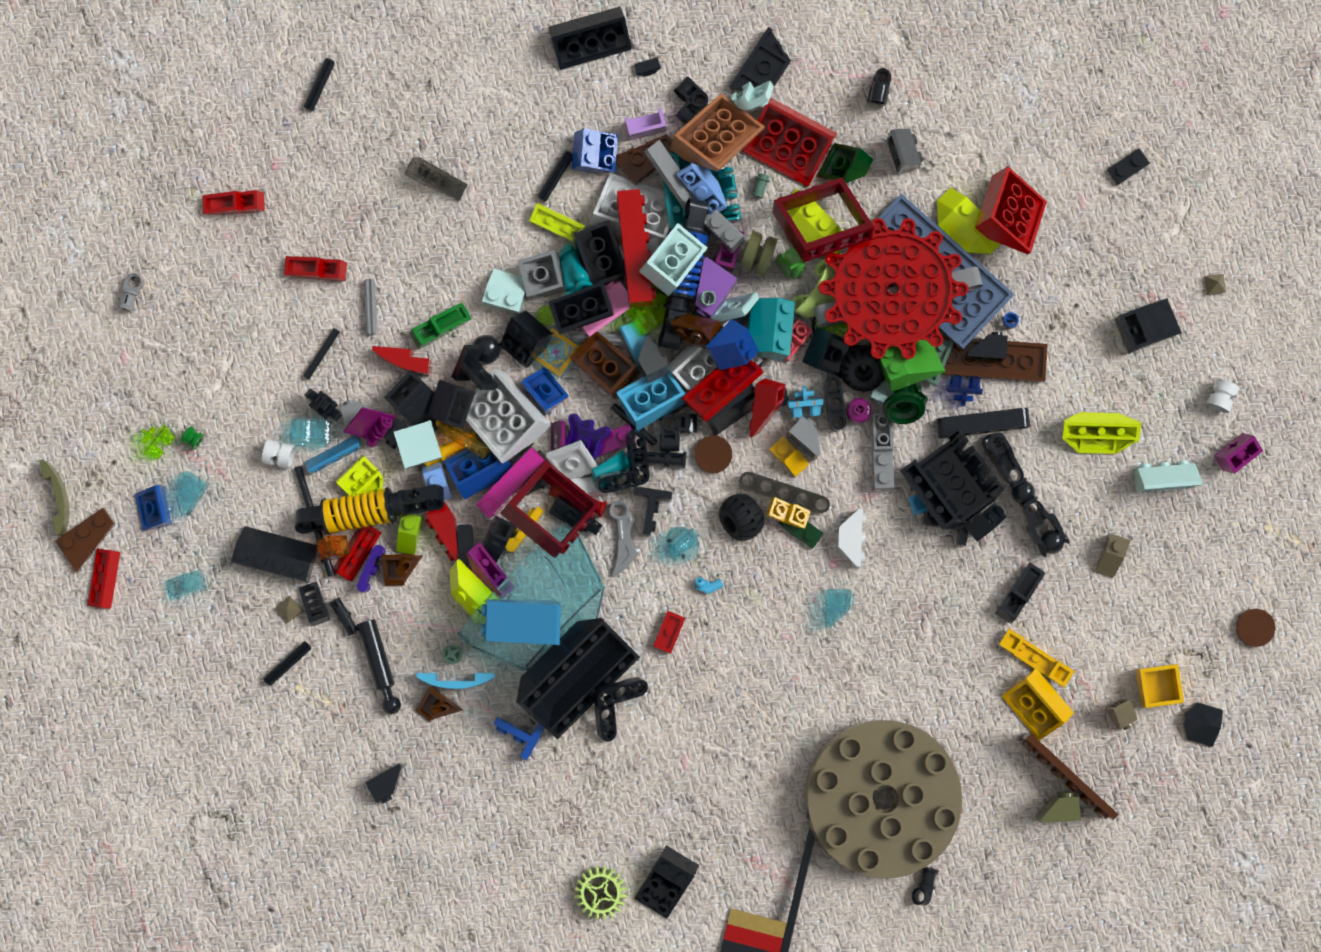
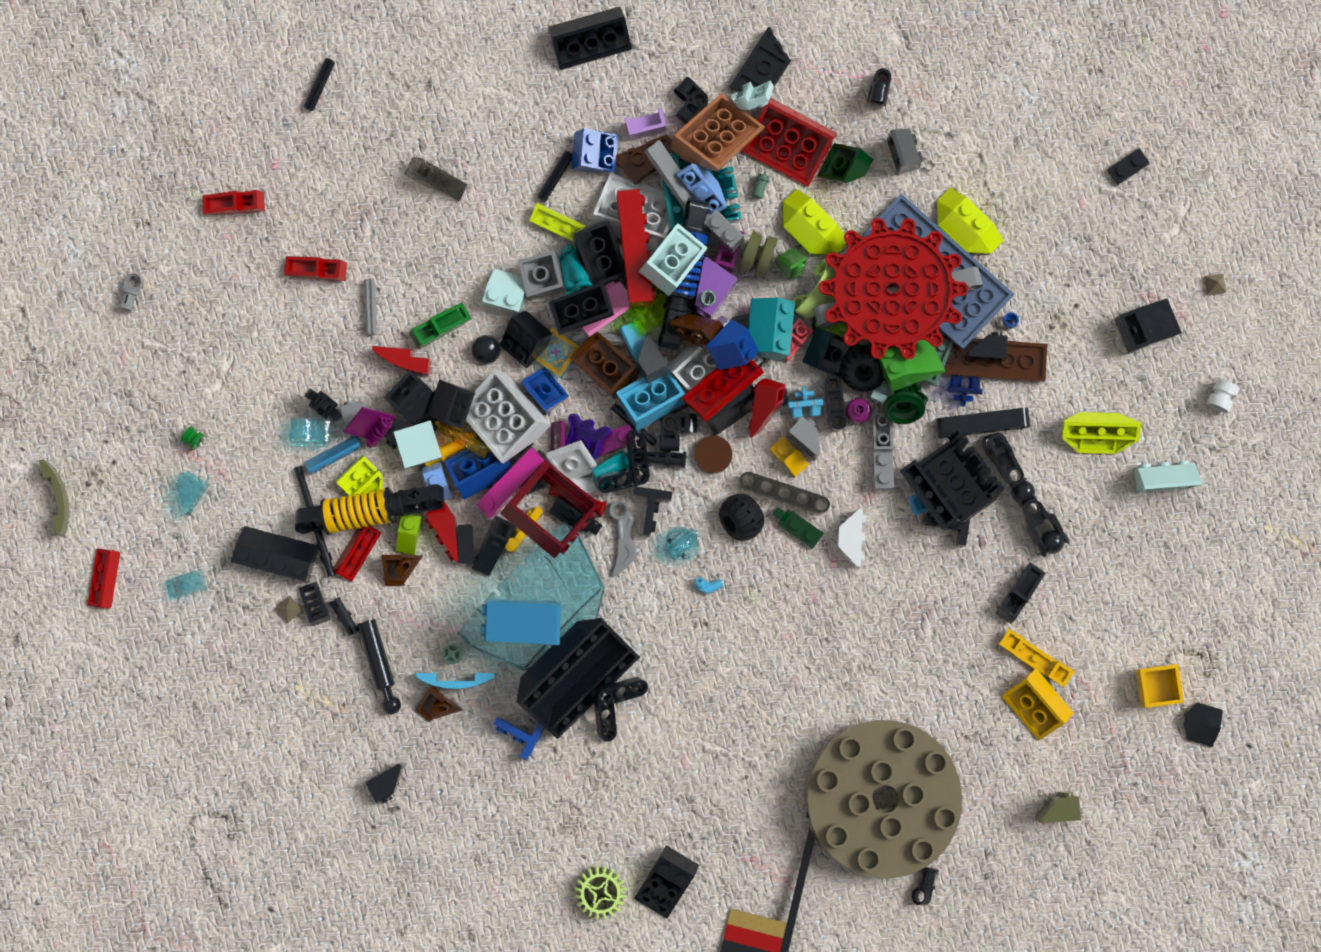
reddish brown wing [55,508,115,572] -> none
blue slope [135,485,172,531] -> none
clear neon green hips [140,424,175,459] -> none
white wheel [262,439,295,469] -> none
black axle [263,641,311,686] -> none
black bar [303,328,340,380] -> none
clear orange brick [317,535,350,560] -> none
dark purple plate [357,545,386,593] -> none
neon yellow wedge [449,559,499,624] -> none
black bracket [451,345,498,390] -> none
magenta slope [466,542,515,599] -> none
clear neon green tile [537,306,554,326] -> none
black piece [634,57,661,76] -> none
red plate [653,611,685,654] -> none
light aqua tile [710,292,759,322] -> none
yellow slope [766,497,810,529] -> none
dark red window [772,177,874,263] -> none
clear light blue slope [825,589,854,628] -> none
black brick [965,502,1007,542] -> none
red slope [975,166,1047,254] -> none
reddish brown plate [1020,733,1119,820] -> none
dark tan slope [1095,534,1131,578] -> none
dark tan slope [1105,699,1137,730] -> none
magenta brick [1214,433,1263,474] -> none
reddish brown tile [1236,608,1276,647] -> none

